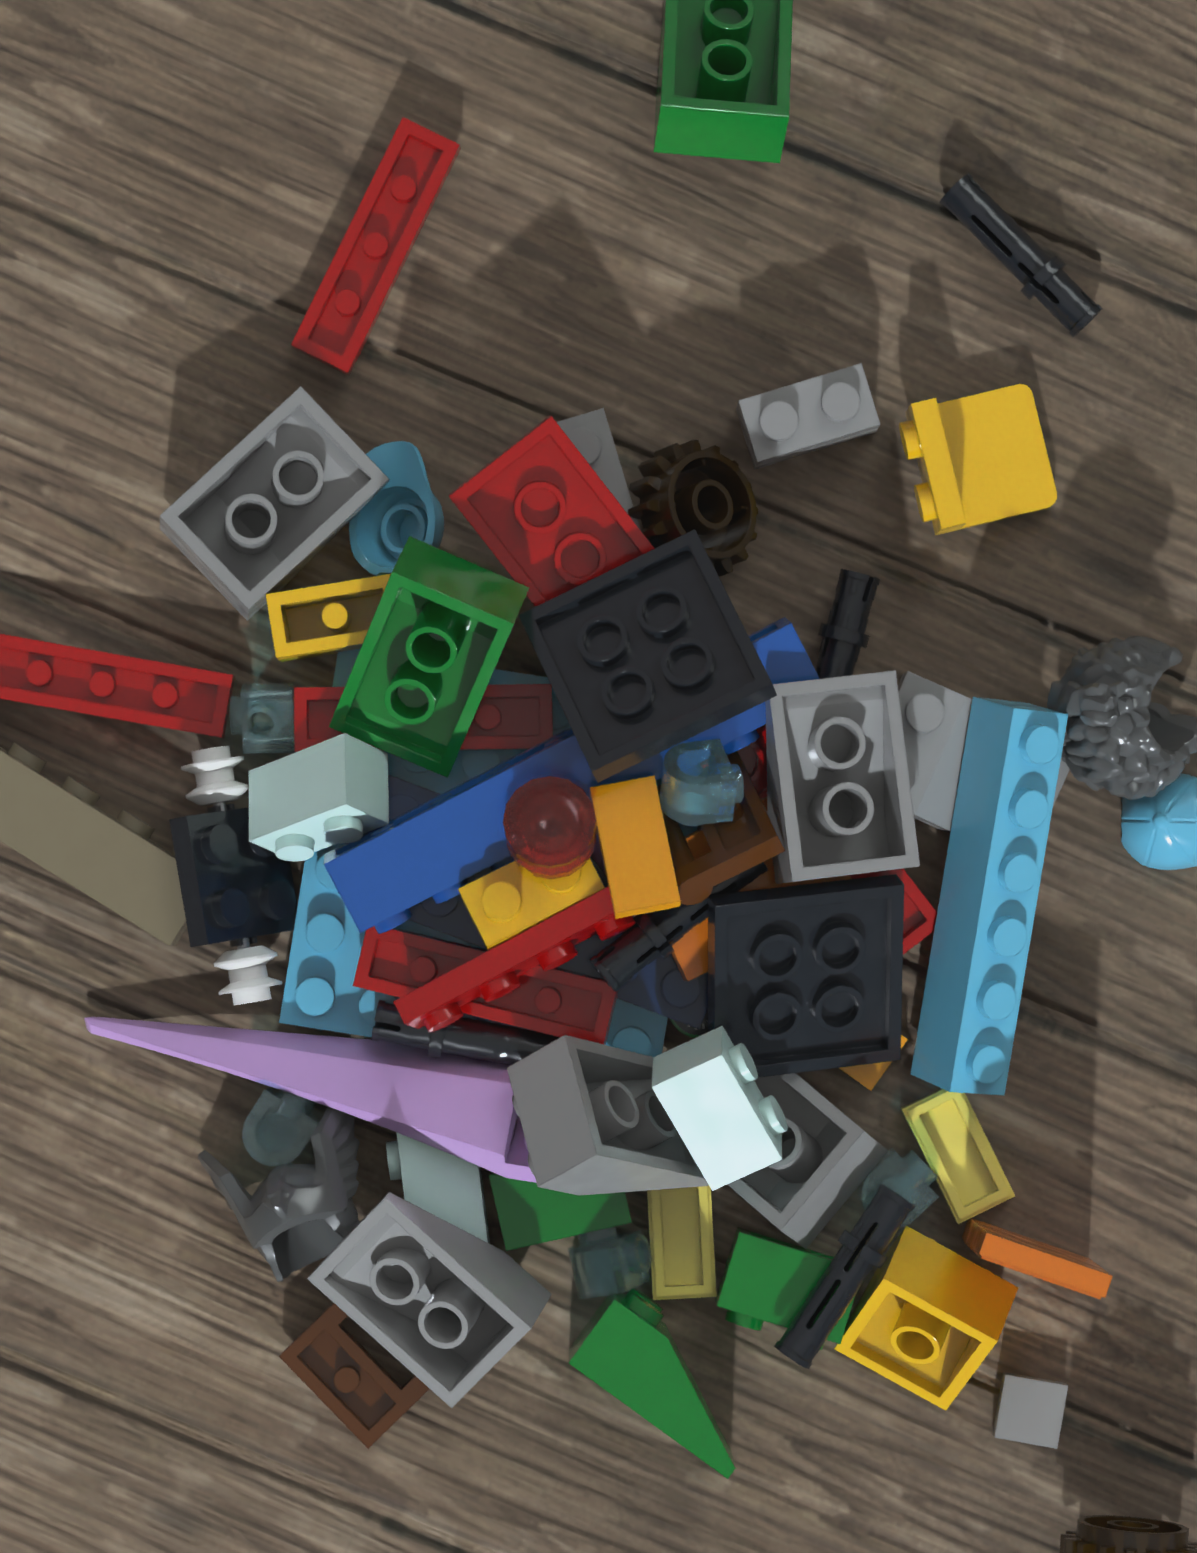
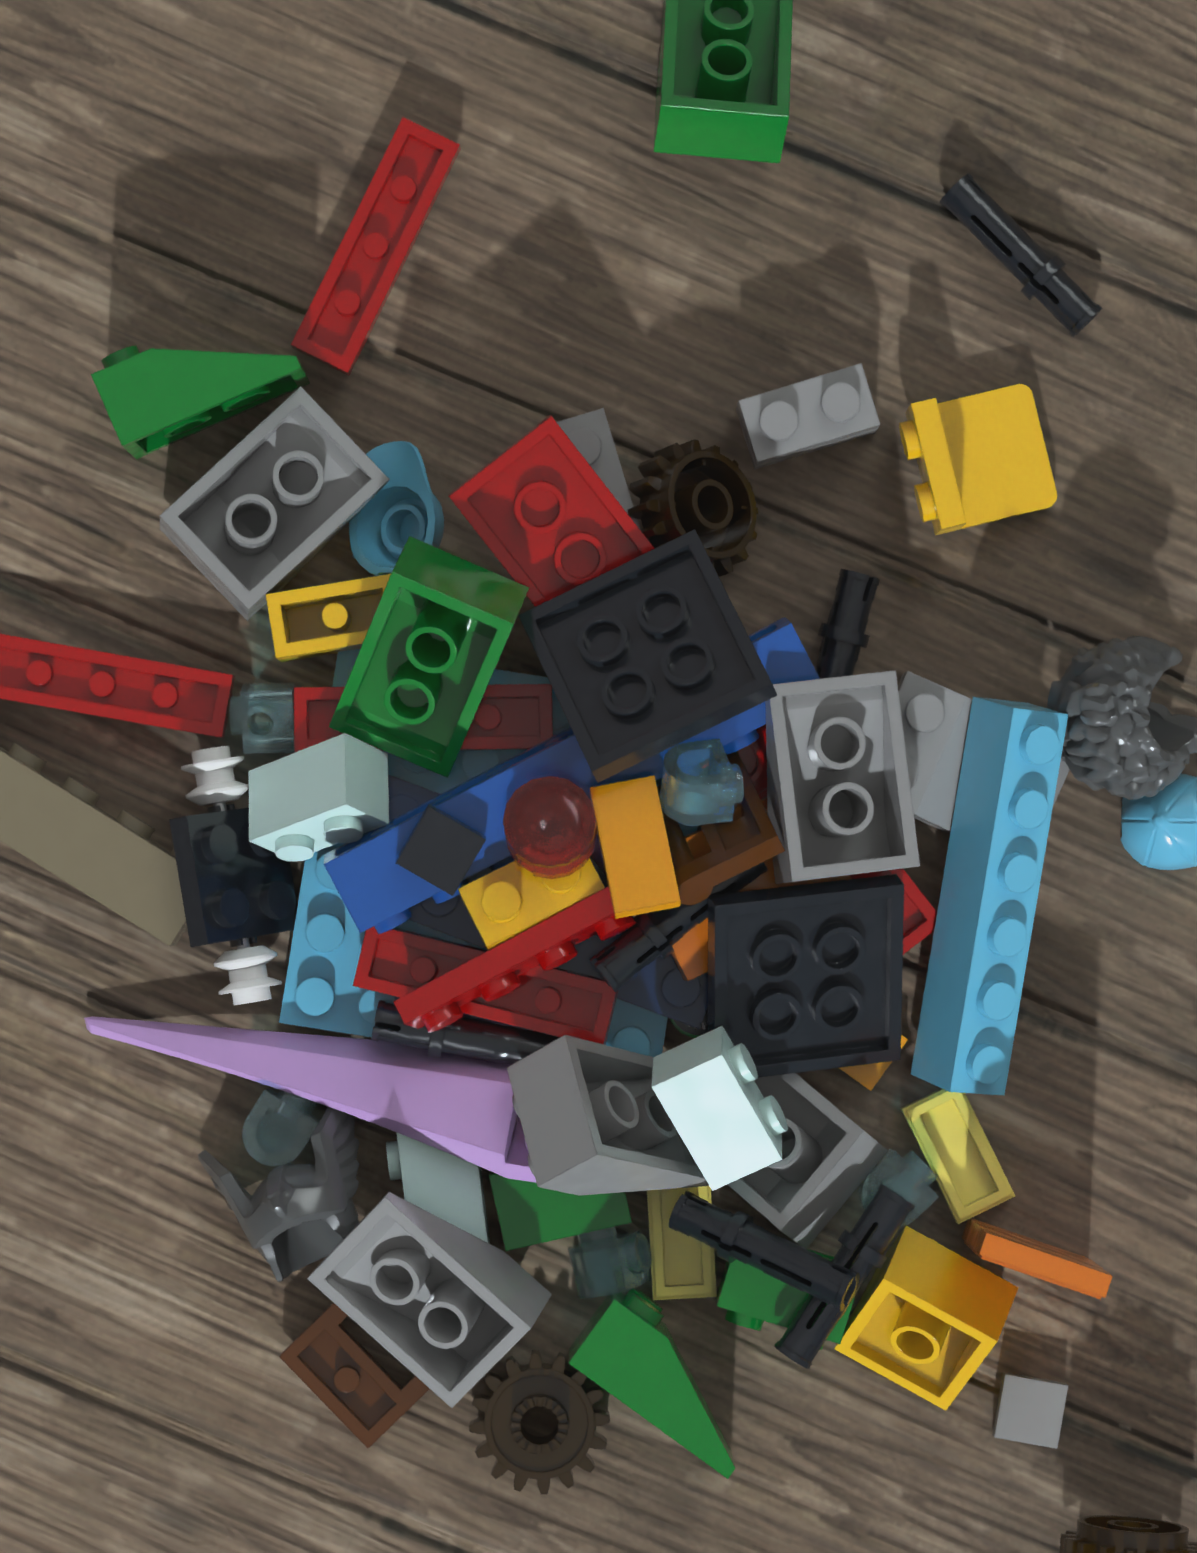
none -> green slope [91,345,310,459]
none -> black tile [396,804,486,896]
none -> dark brown gear [469,1350,610,1494]
none -> black pin [669,1191,860,1312]

